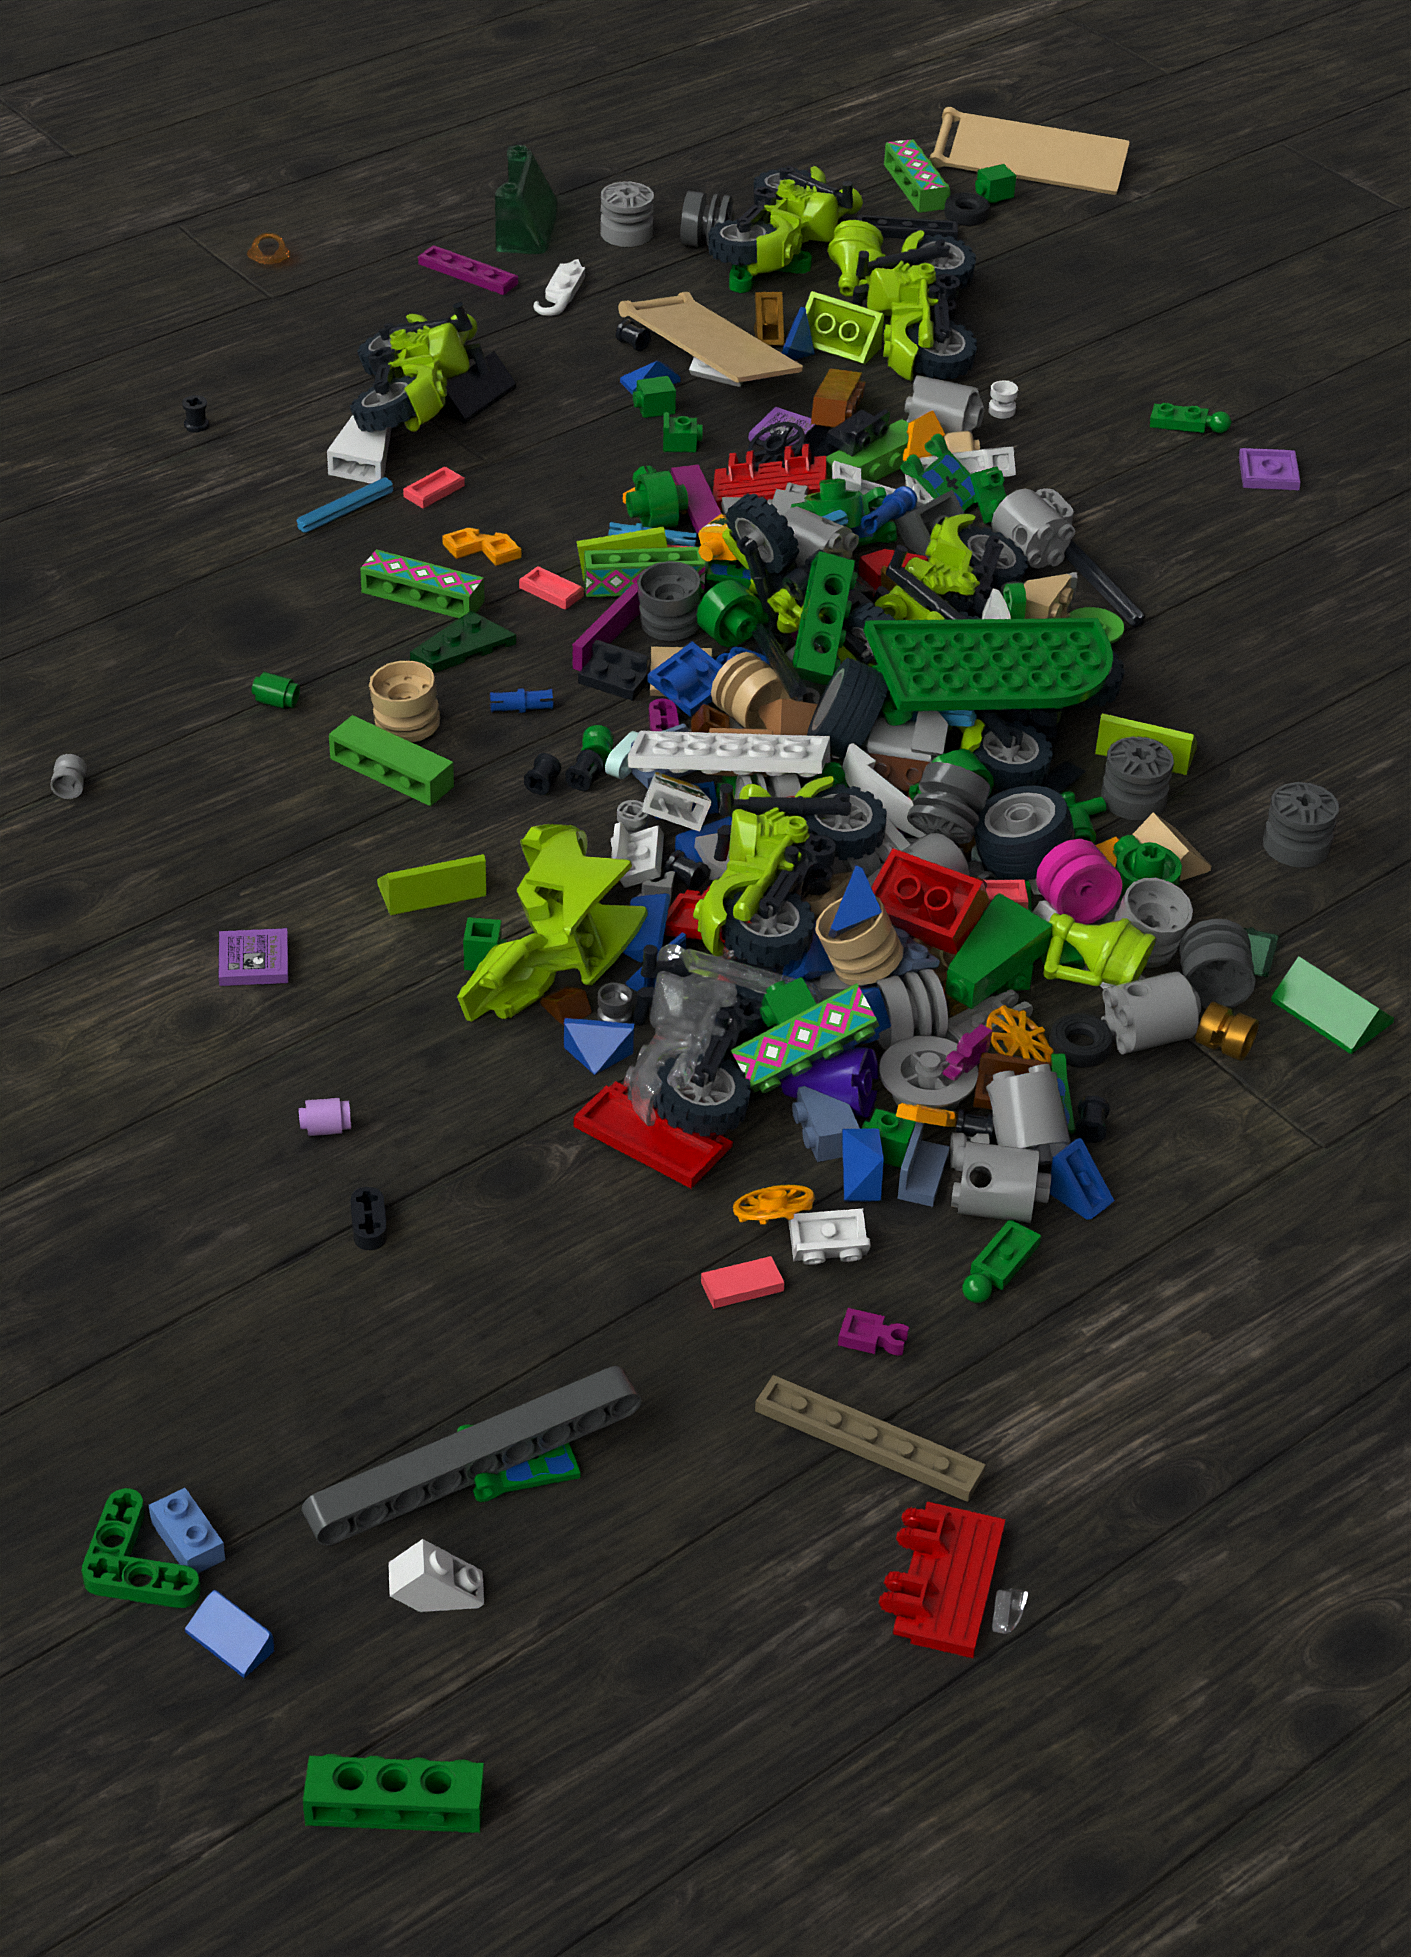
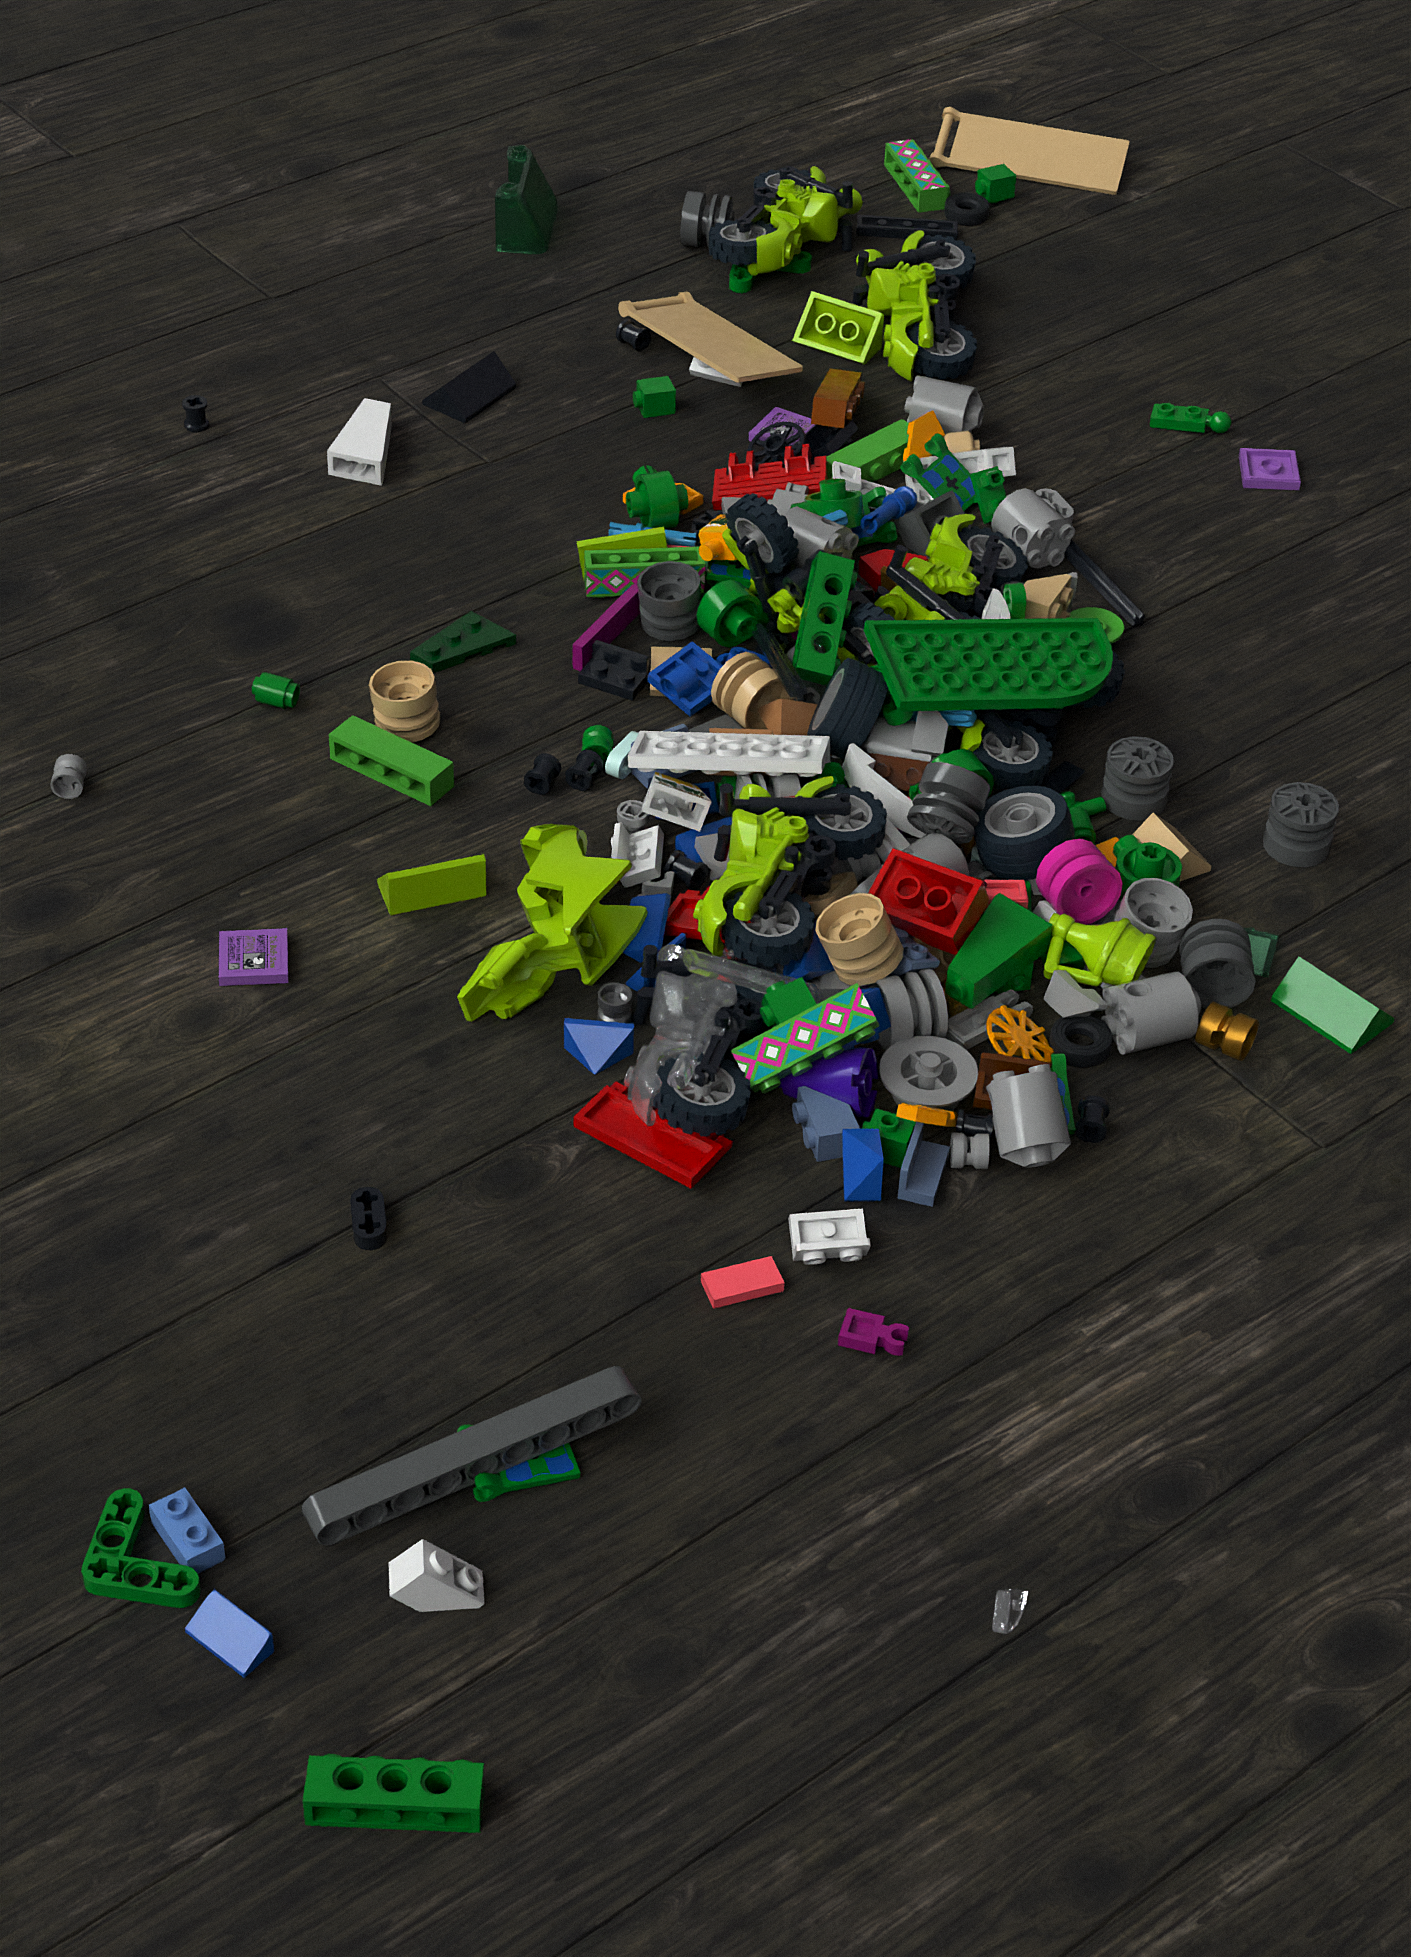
clear orange piece [247,233,291,264] -> none
dark azure axle [297,477,393,533] -> none
lavender brick [299,1098,351,1136] -> none
piece [350,302,490,432] -> none
bright green brick [360,549,484,618] -> none
coral tile [403,466,465,509] -> none
magenta tile [418,245,518,295] -> none
light orange tile [442,528,521,566] -> none
green brick [463,917,508,971] -> none
blue pin [490,688,553,713] -> none
coral tile [519,566,584,610] -> none
white plate [533,259,585,316] -> none
reddish brown slope [540,986,592,1025] -> none
light grey wheel [601,181,654,247] -> none
blue slope [620,360,680,395] -> none
magenta beam [648,698,679,731] -> none
green brick [663,413,703,452] -> none
magenta tile [671,464,721,537] -> none
reddish brown slope [691,704,730,733] -> none
light orange wheel [733,1185,815,1224] -> none
pearl gold slope [754,292,784,346] -> none
dark tan plate [755,1375,986,1502] -> none
blue slope [781,307,815,360] -> none
black bracket [826,409,890,457] -> none
lime piece [827,220,886,297] -> none
blue slope [828,865,882,938] -> none
red hinge [878,1502,1006,1658] -> none
magenta plate [943,1024,993,1081] -> none
light grey cylinder [951,1141,1051,1223] -> none
green plate [962,1219,1041,1303] -> none
white wheel [988,380,1018,419] -> none
blue slope [1049,1138,1114,1220] -> none
lime slope [1095,713,1198,775] -> none
none -> light grey slope [1043,970,1108,1018]

